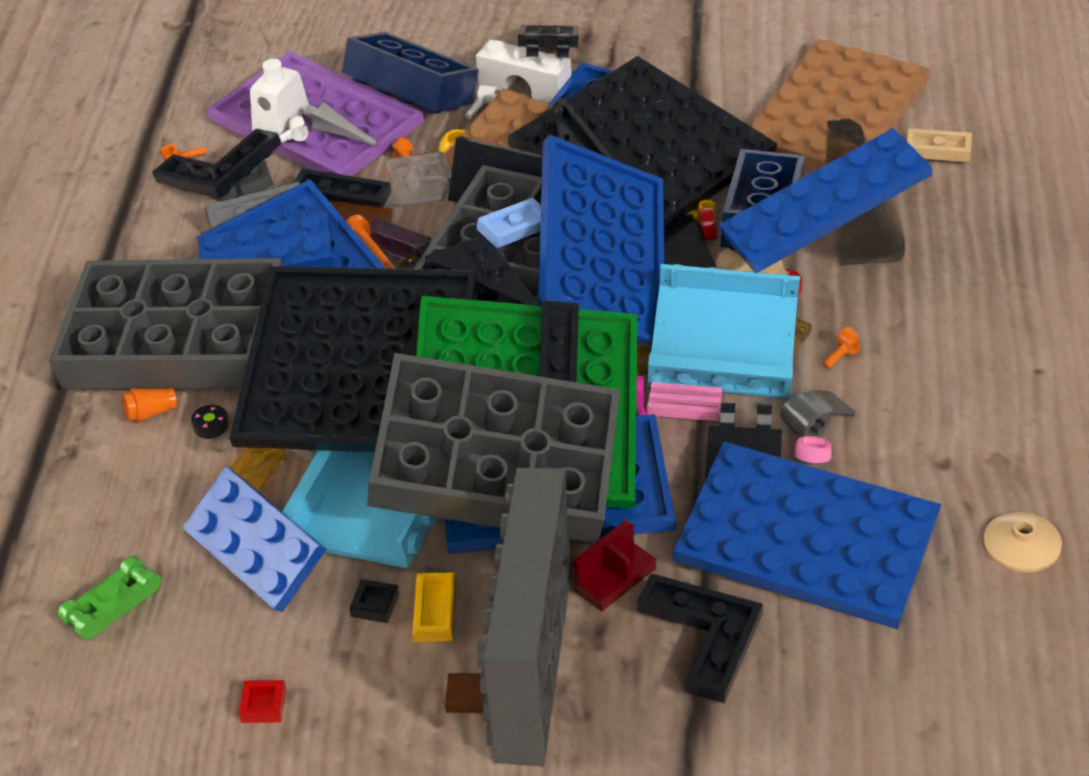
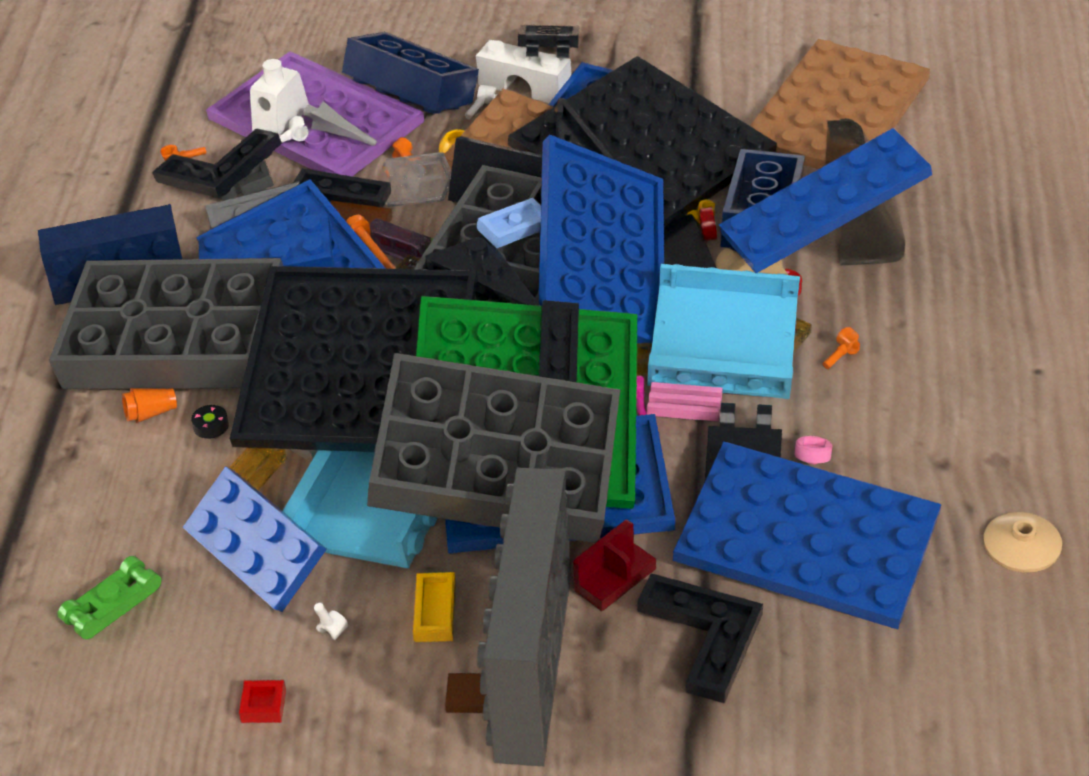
black tile [349,579,399,623] -> none
dark grey panel [780,390,855,437] -> none
tan plate [907,128,972,162] -> none
none -> dark blue brick [38,204,183,305]
none -> white hand [314,603,348,640]

